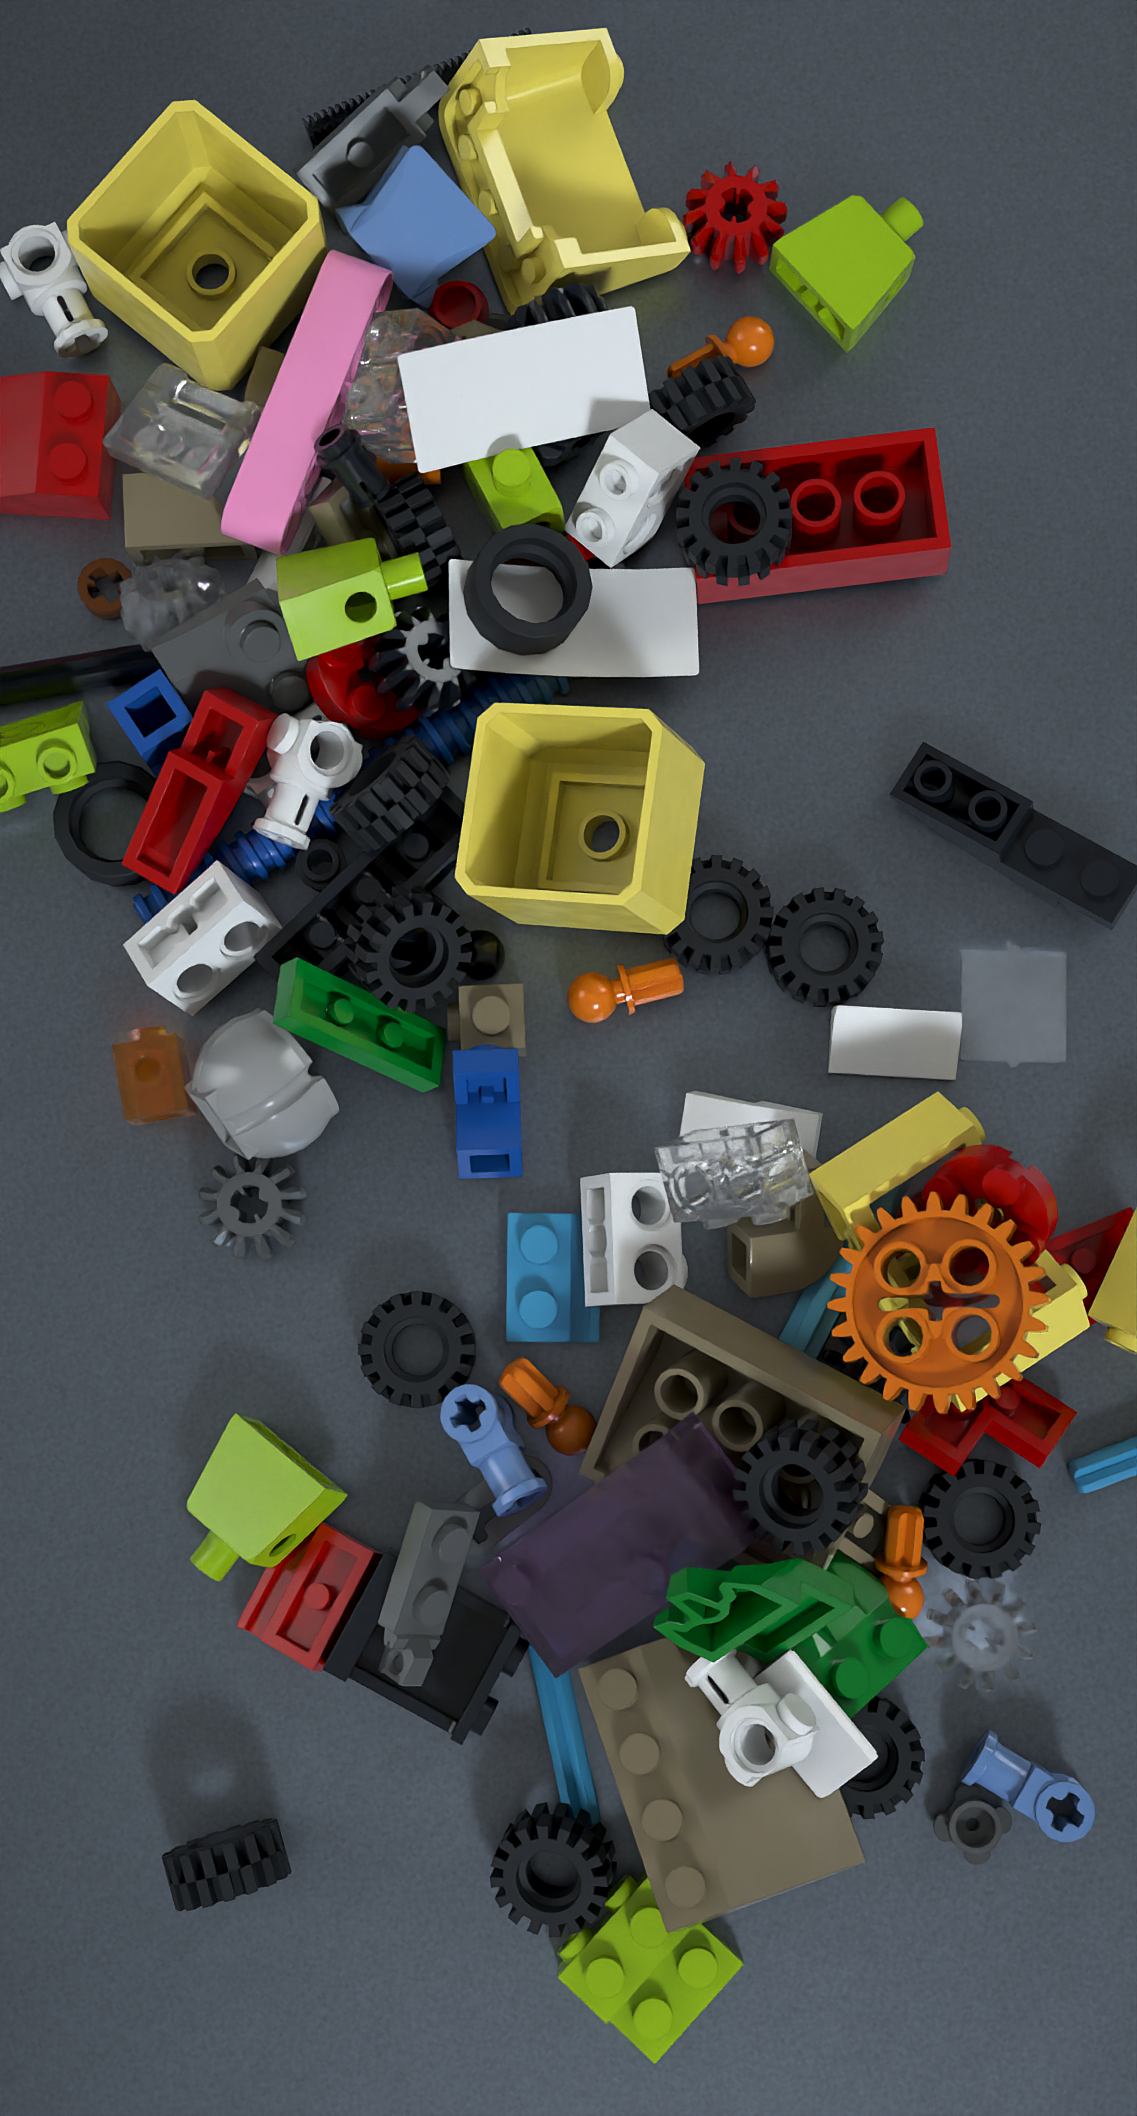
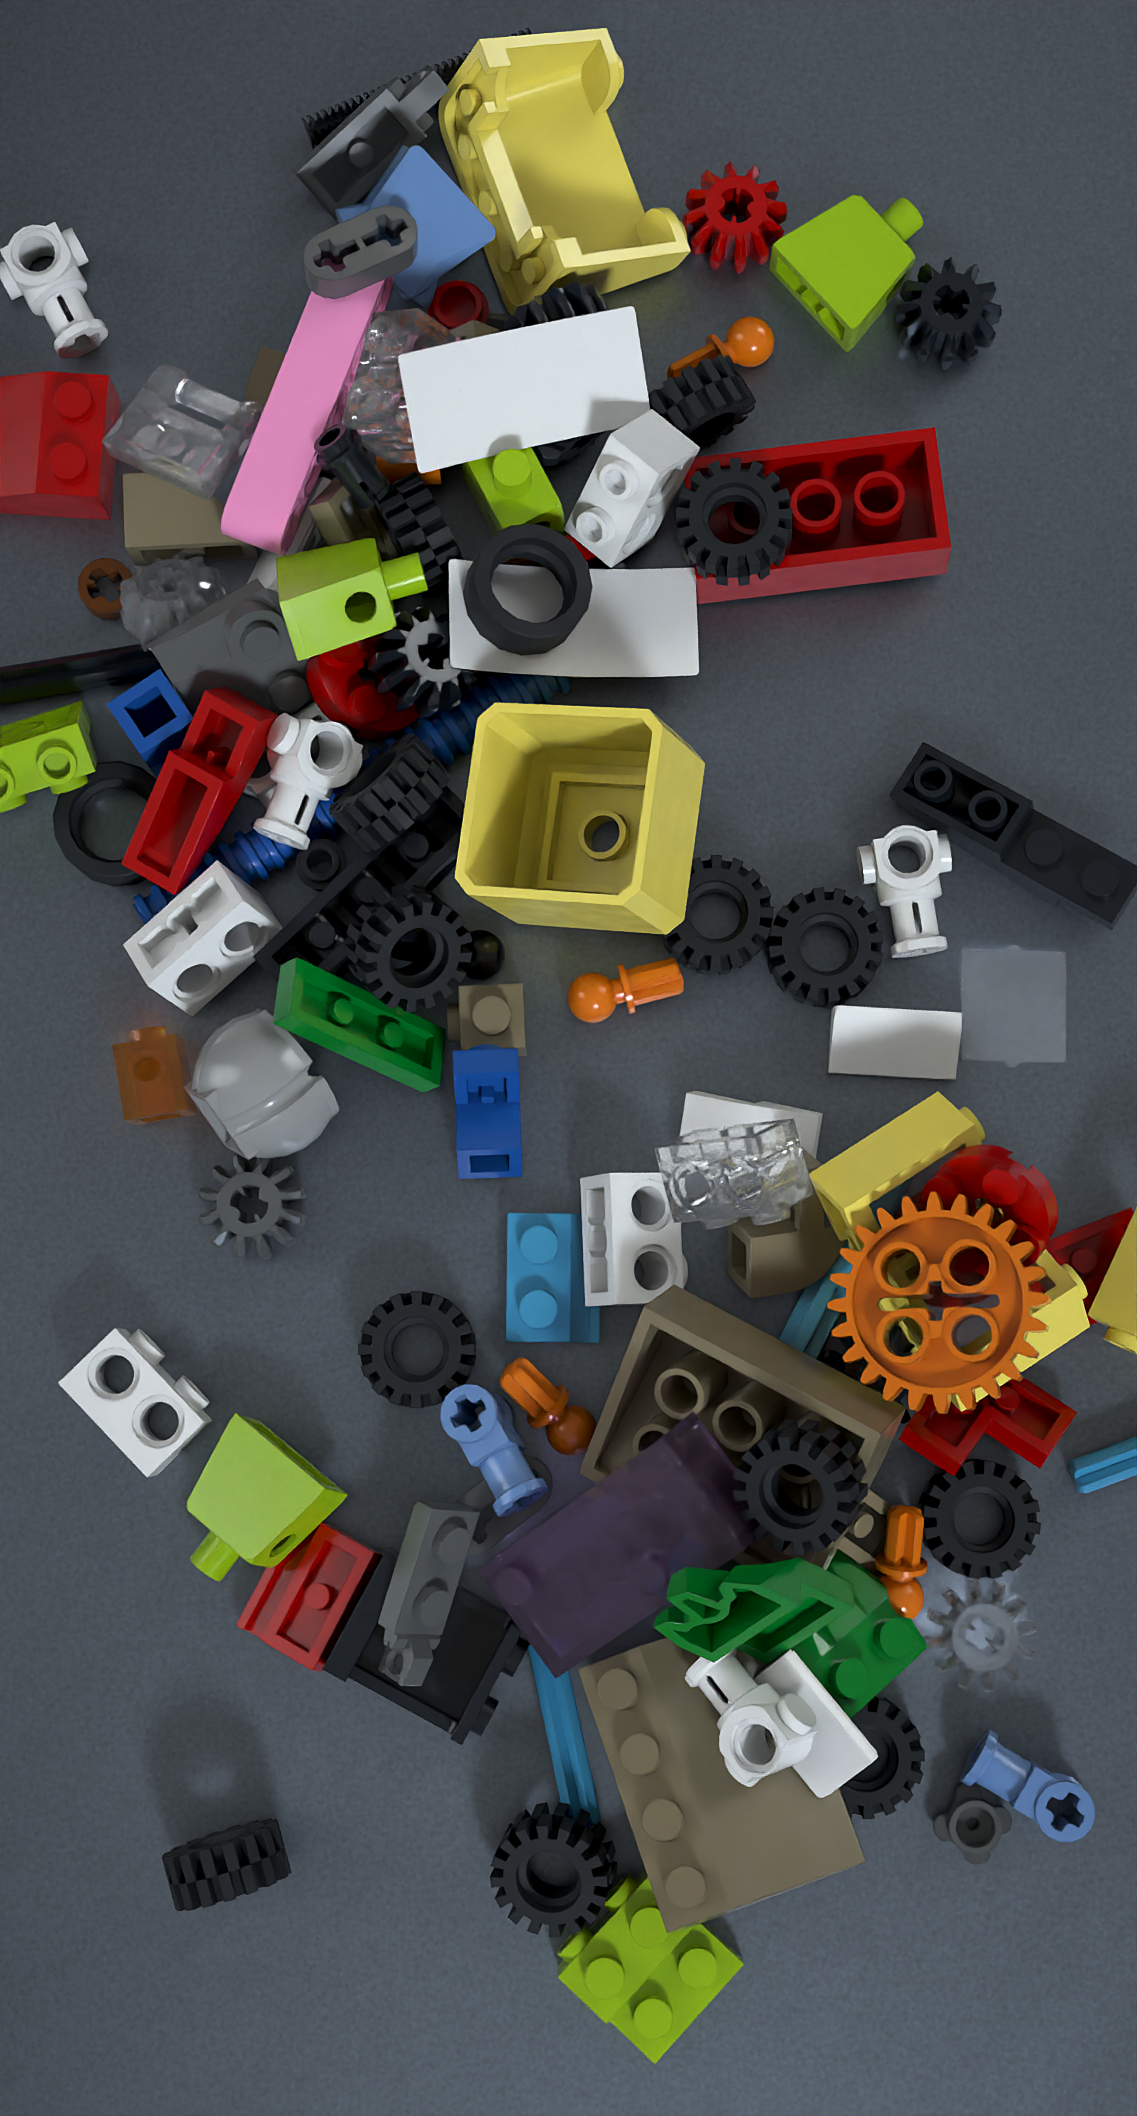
light yellow plate [67,100,330,392] -> none
none -> white brick [58,1328,213,1478]
none -> dark grey beam [303,205,418,299]
none -> white connector [857,825,952,958]
none -> black gear [894,257,1002,370]

